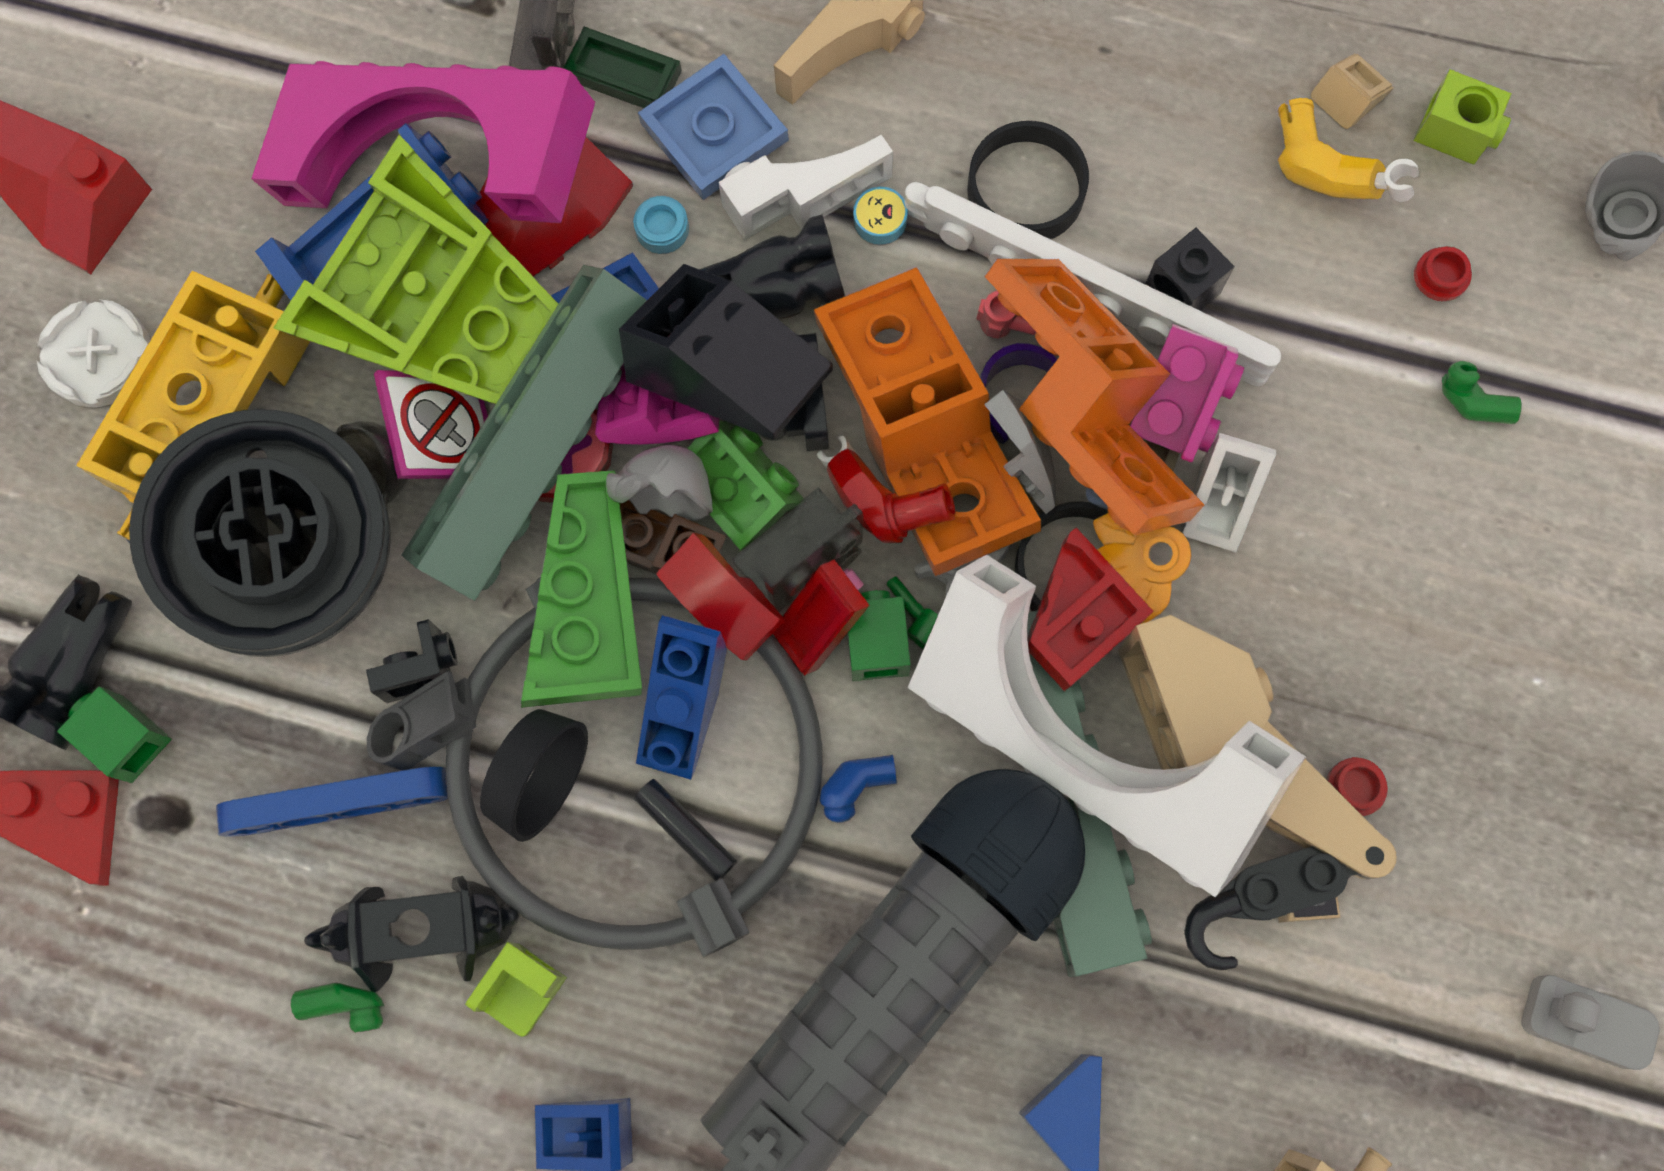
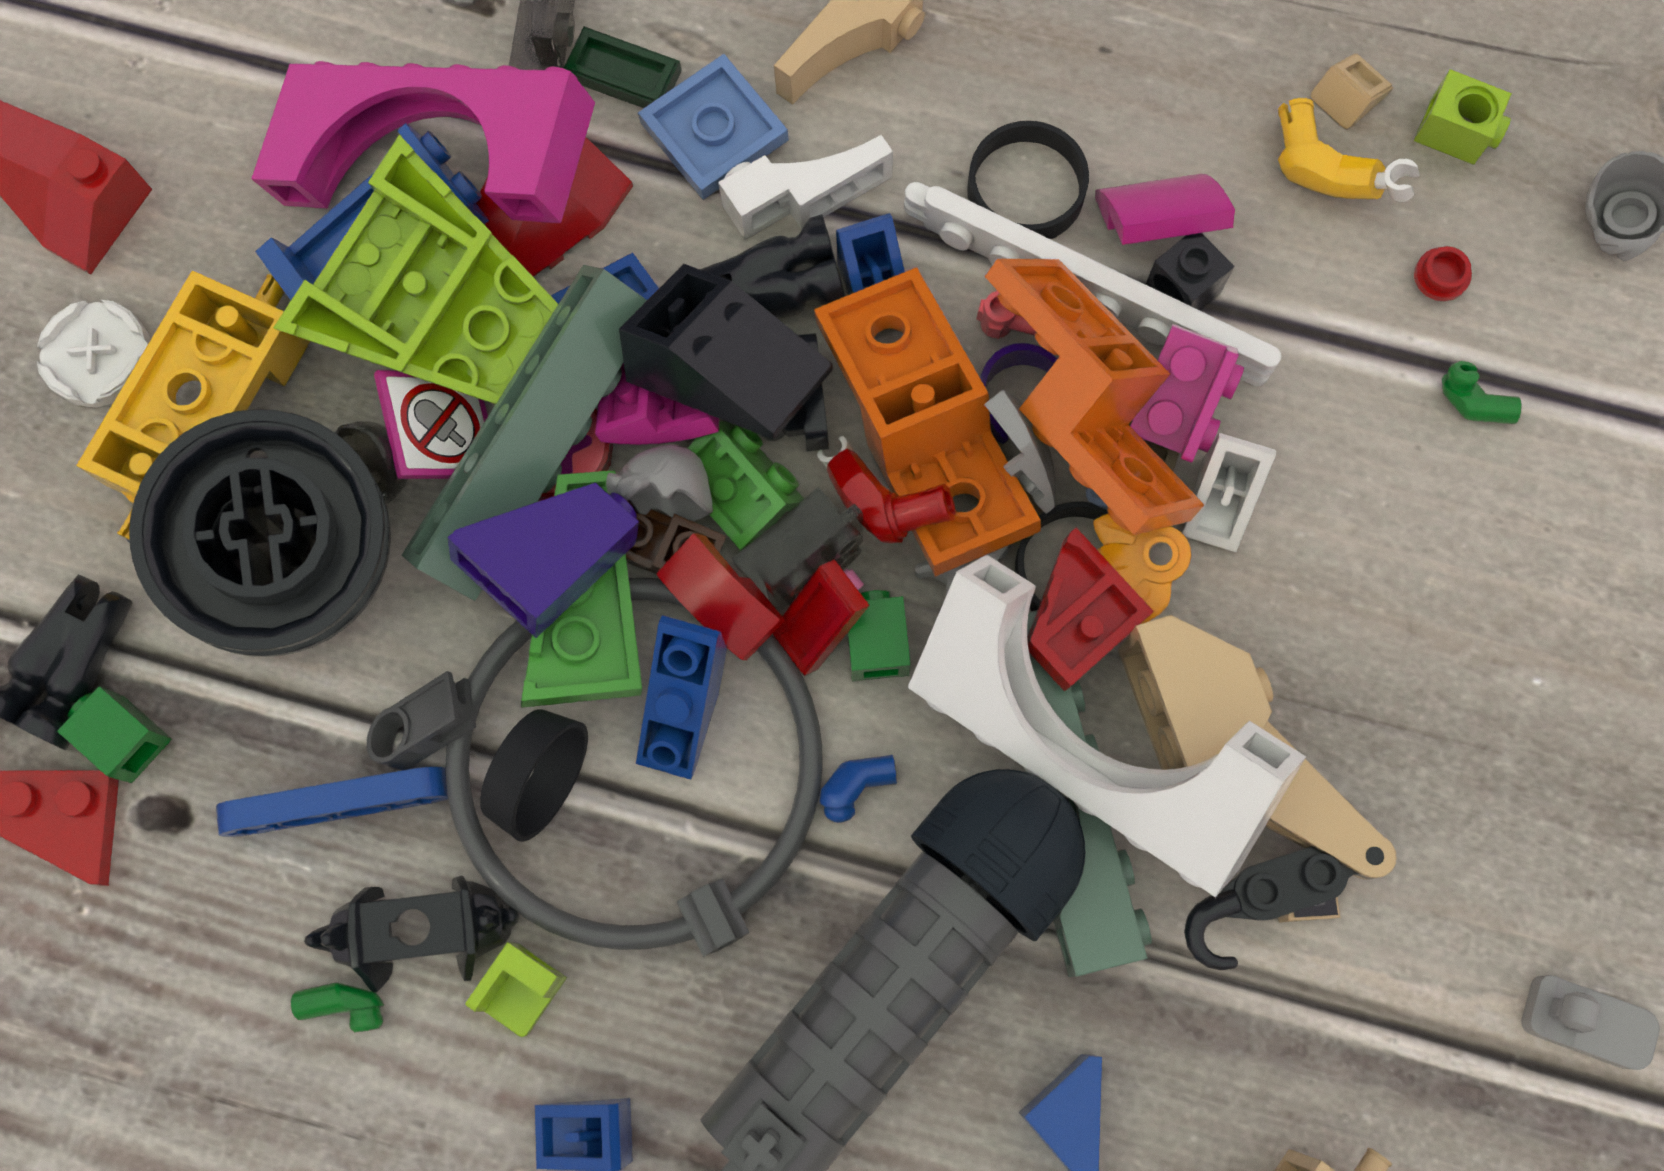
black bracket [366,619,458,703] -> none
medium azure tile [633,196,689,254] -> none
black piece [634,779,737,881] -> none
tile [853,187,908,245] -> none
green hand [886,576,938,650] -> none
red plate [1326,757,1388,817] -> none
none -> dark purple slope [447,483,639,638]
none -> blue slope [836,213,905,295]
none -> dark pink slope [1095,173,1235,245]

